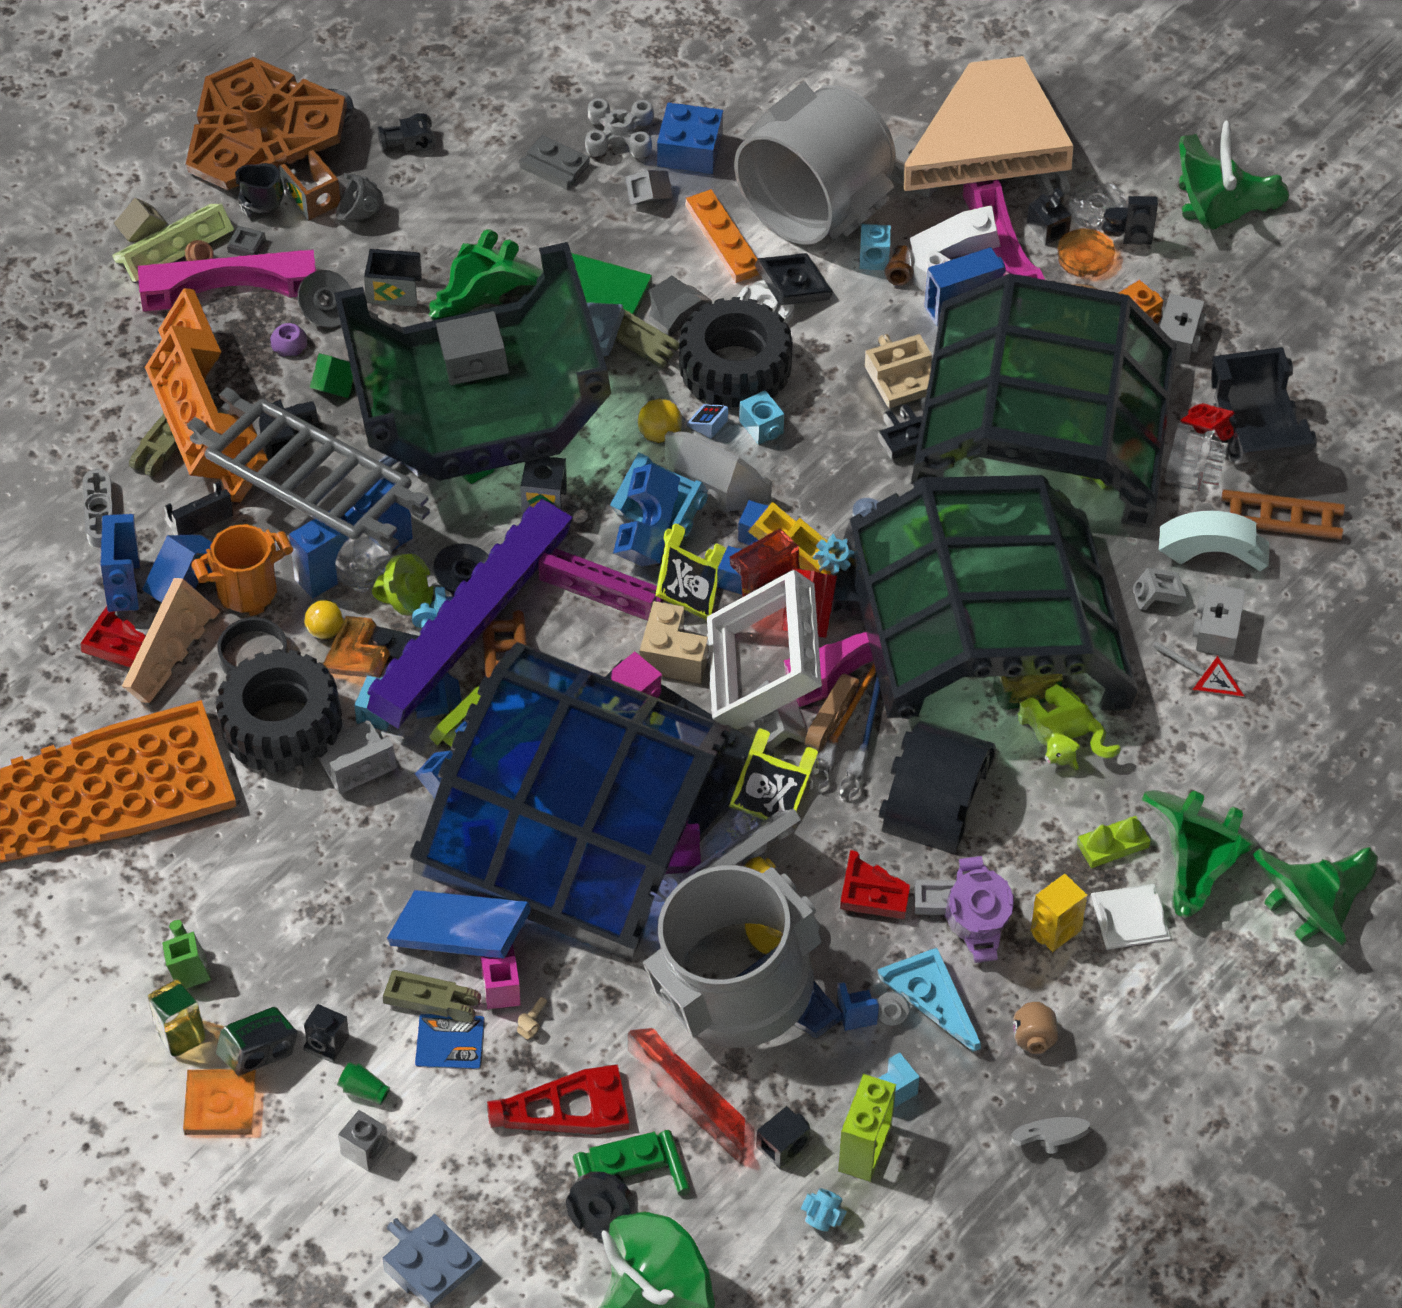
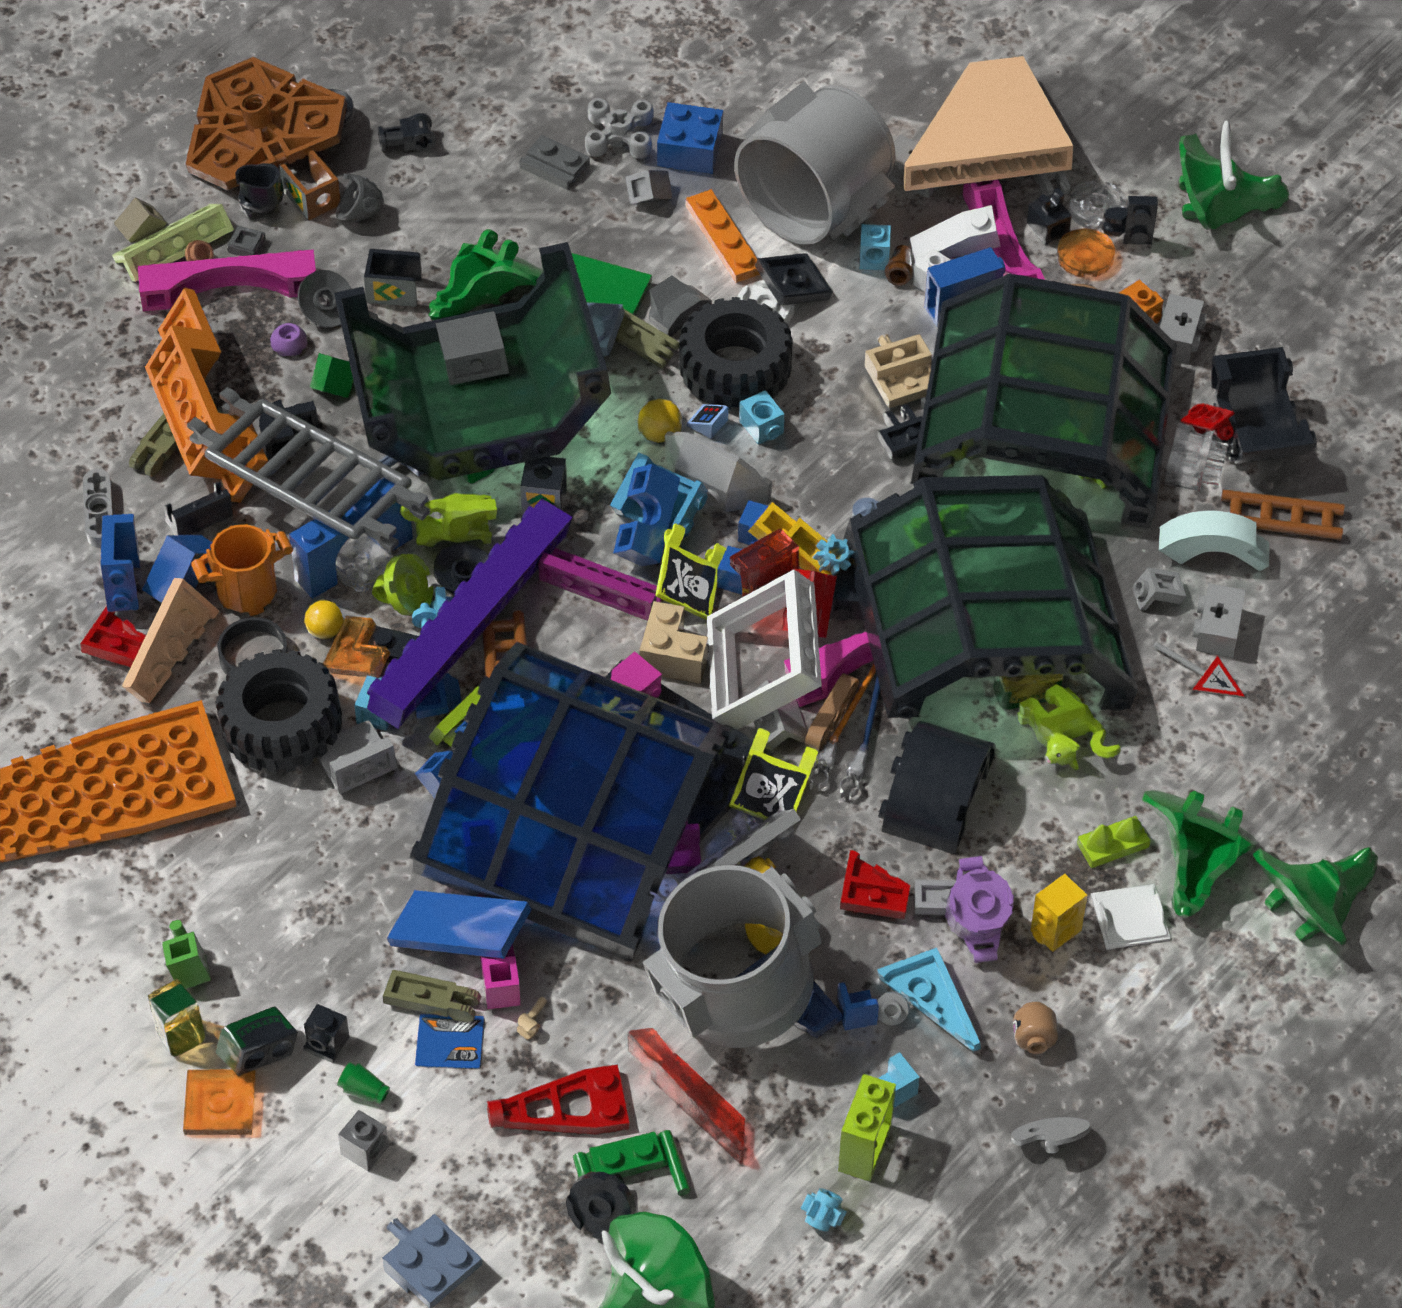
black brick [756,1106,810,1169] -> none
none -> lime animal [400,493,497,547]

